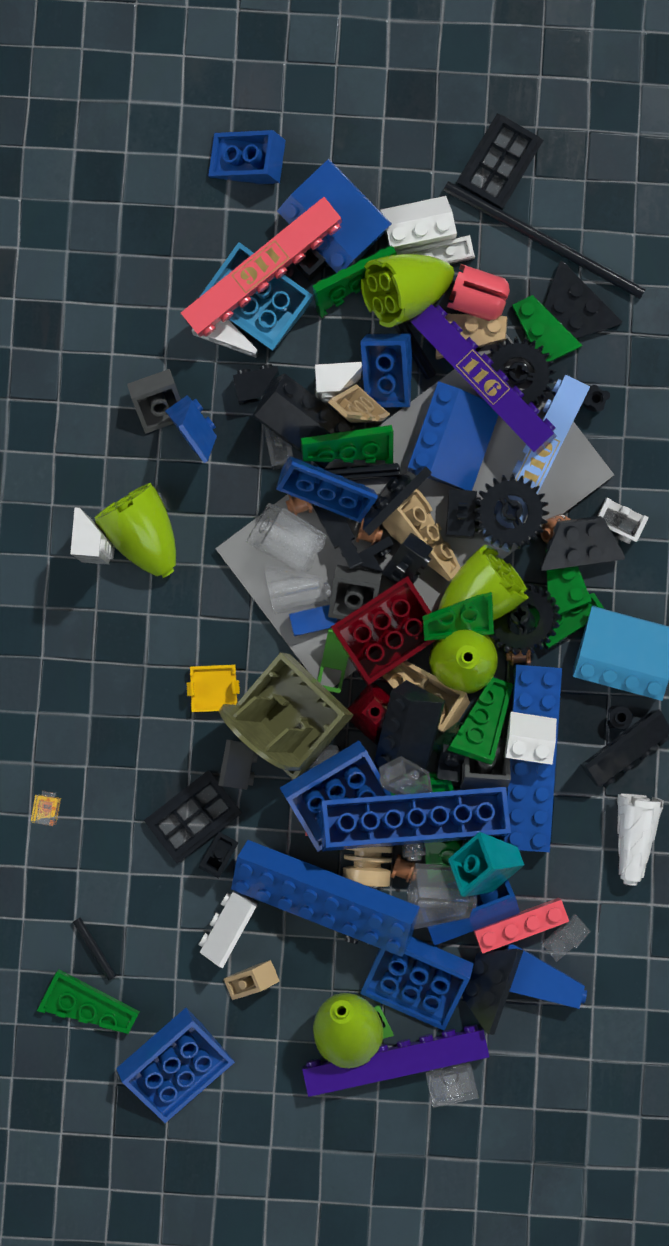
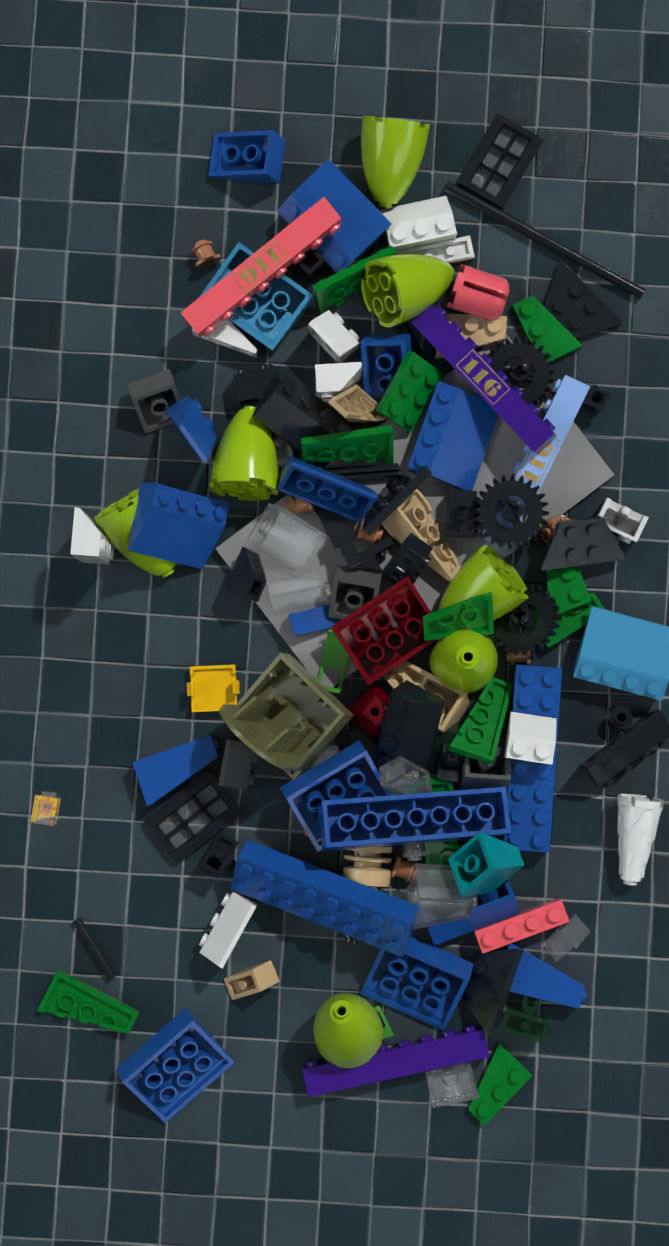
none -> blue slope [127,482,229,569]
none -> blue slope [132,735,222,806]
none -> nougat brick [192,240,222,269]
none -> lime cylinder [209,406,279,501]
none -> black slope [225,546,267,602]
none -> white slope [308,310,360,363]
none -> lime cylinder [361,115,430,208]
none -> green plate [376,350,443,433]
none -> green wing [468,1042,533,1126]
none -> clear green brick [498,995,551,1044]

